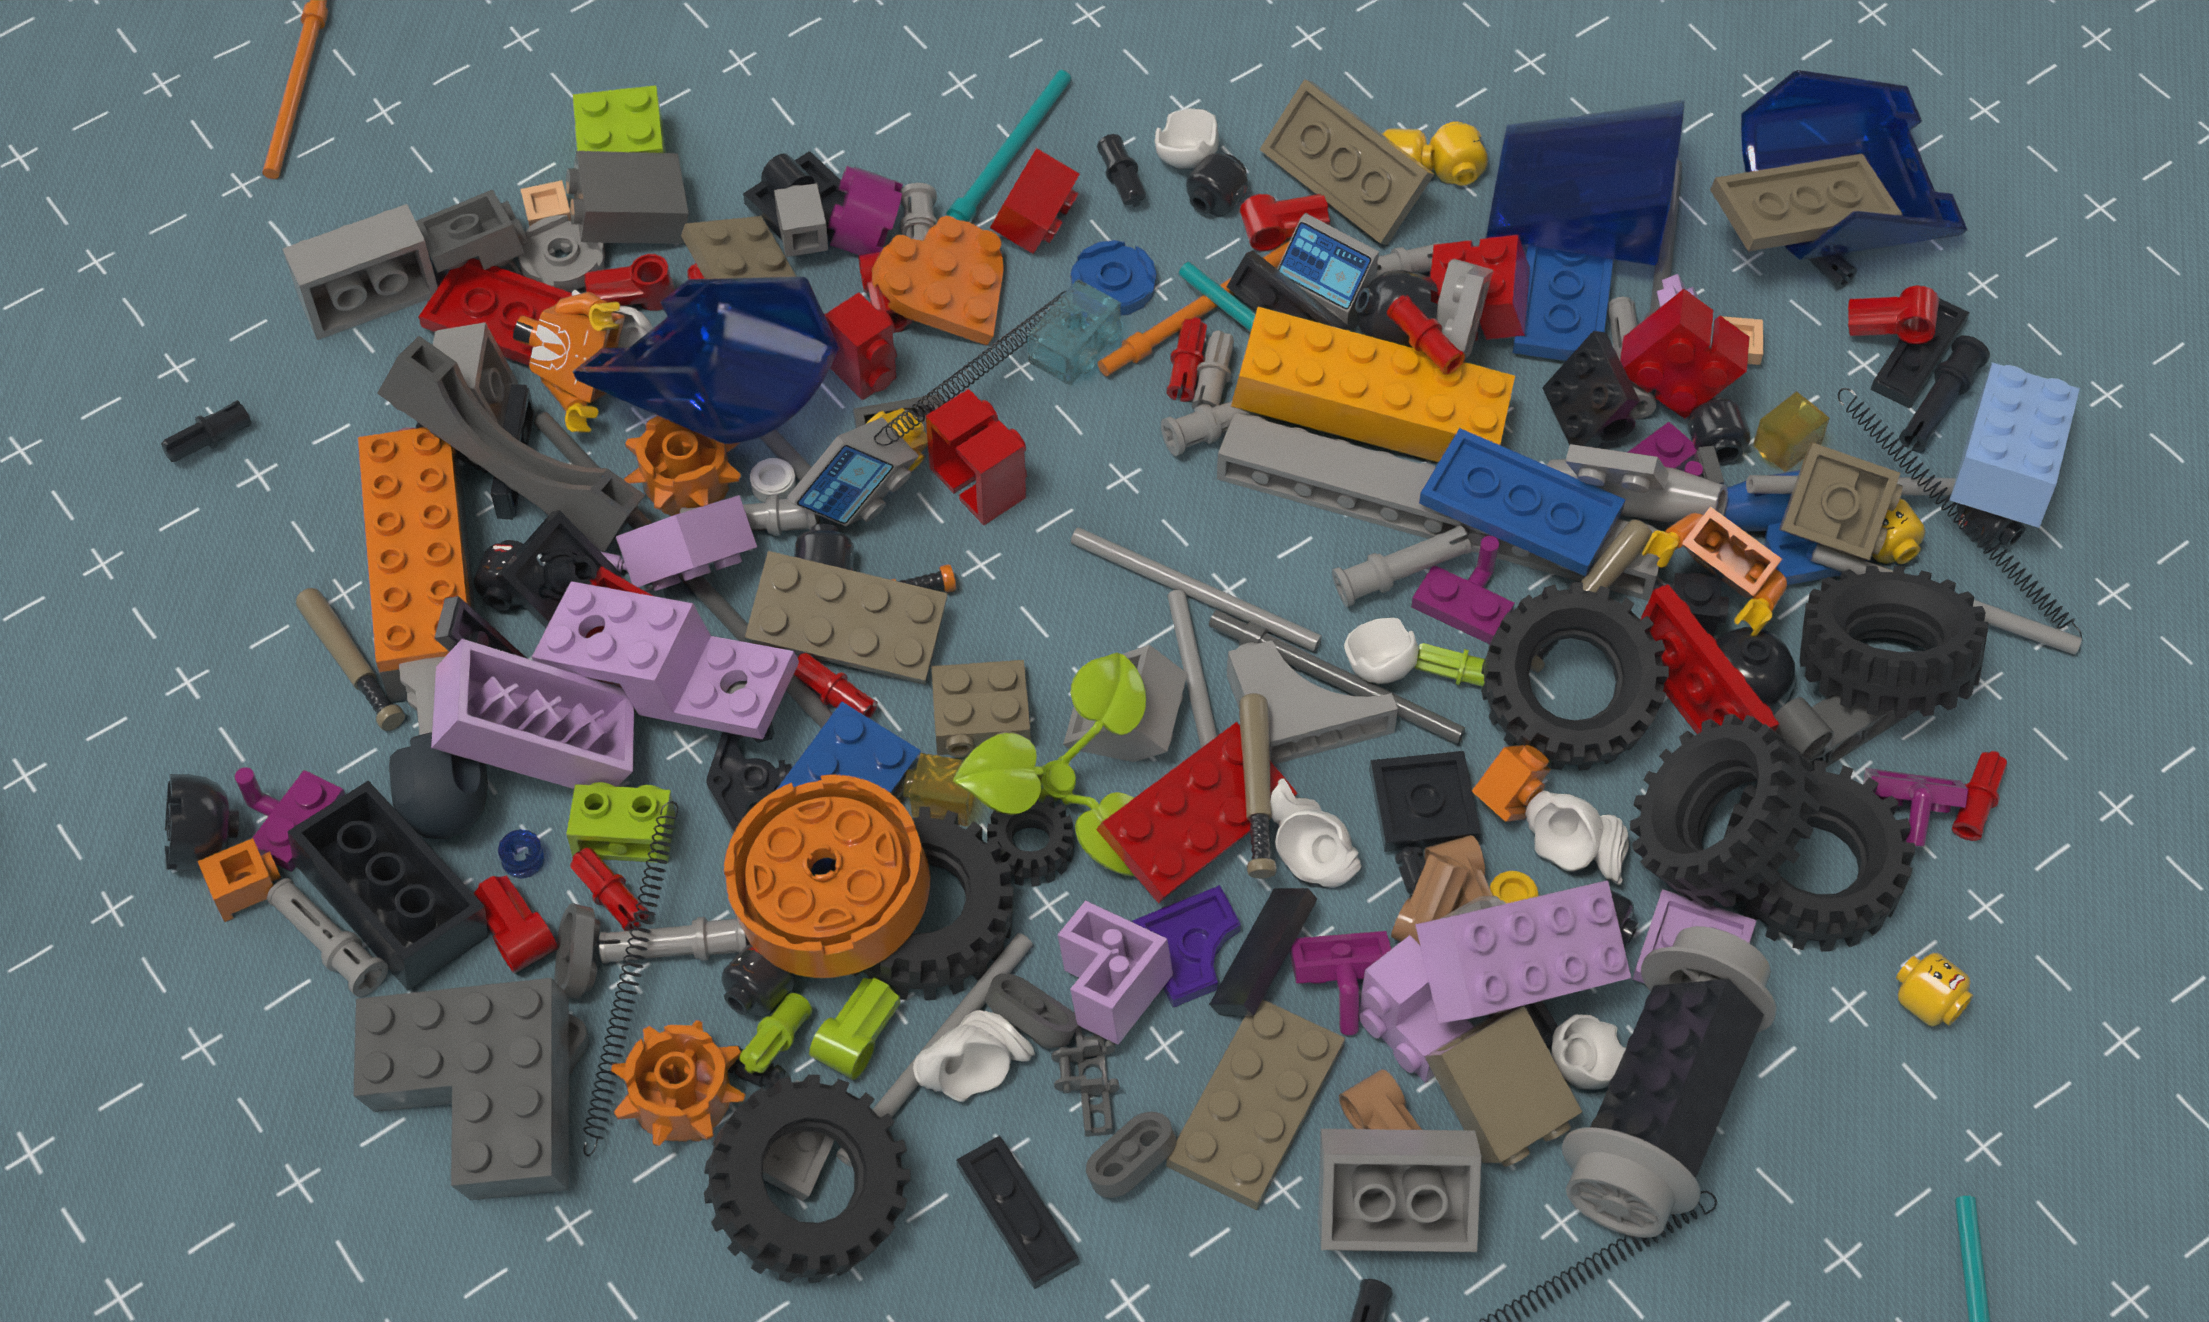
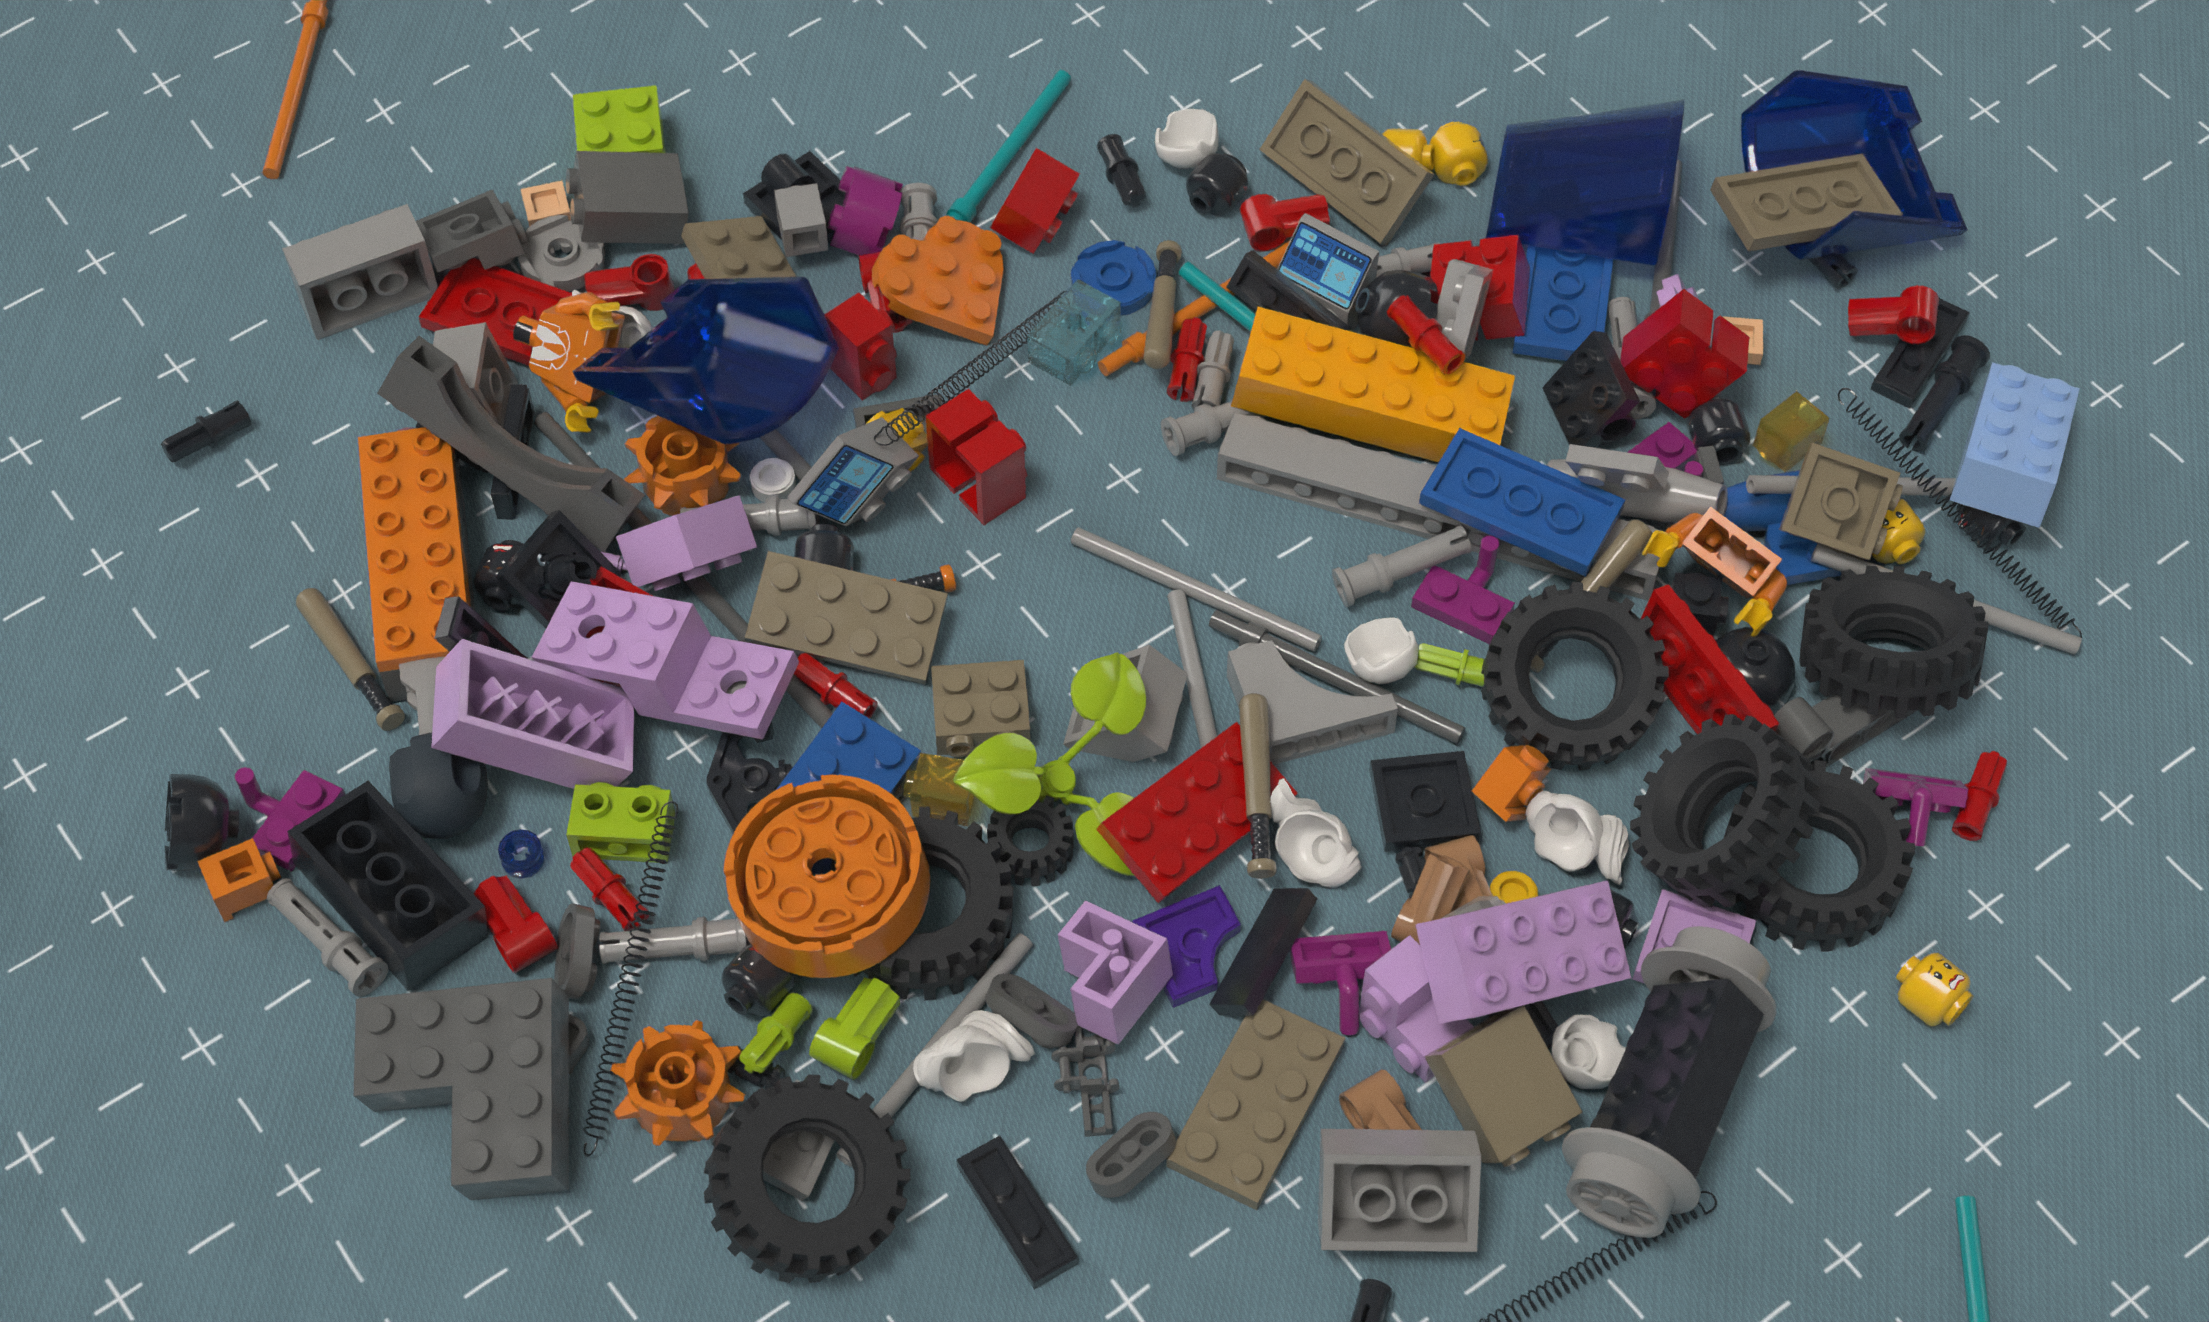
none -> dark tan piece [1143,240,1182,369]

